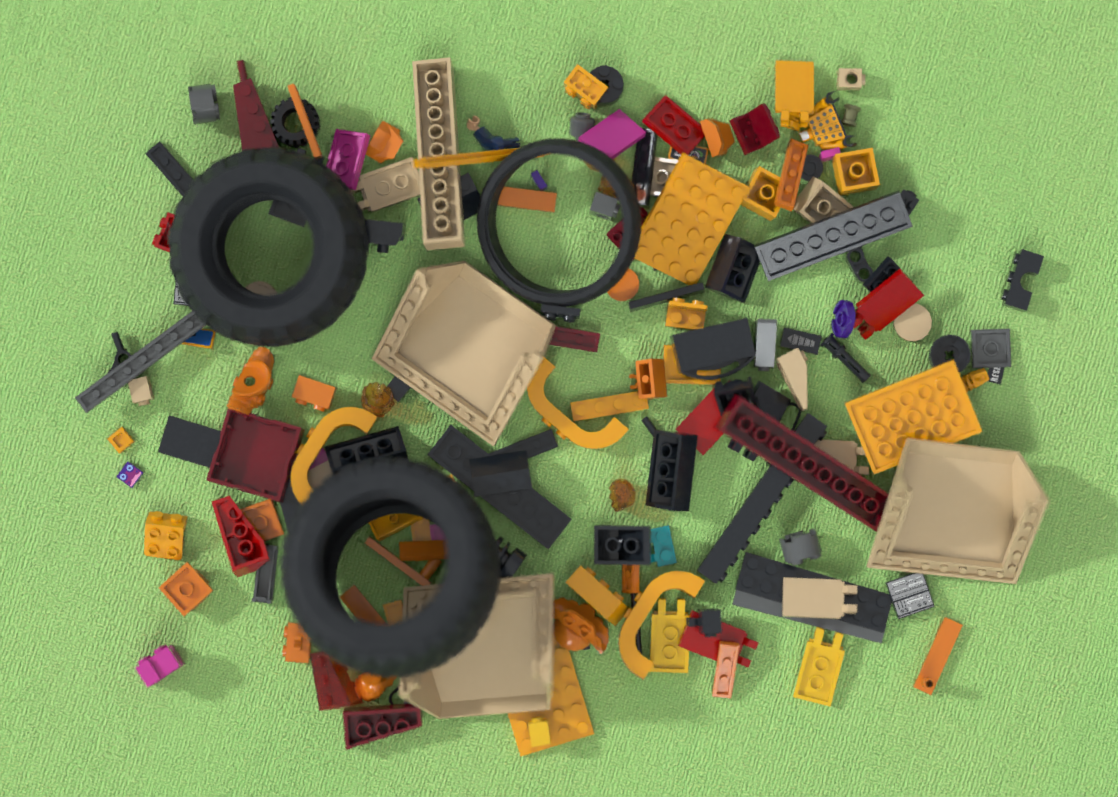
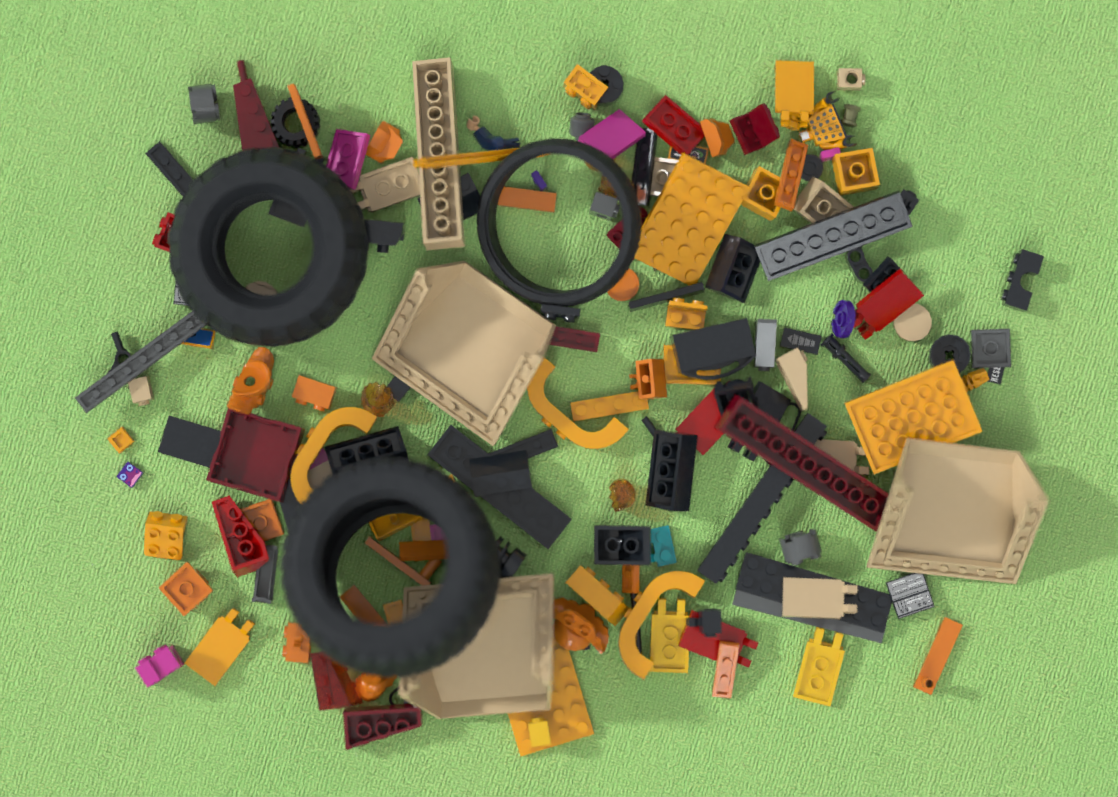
none -> light orange tile [185,608,255,686]

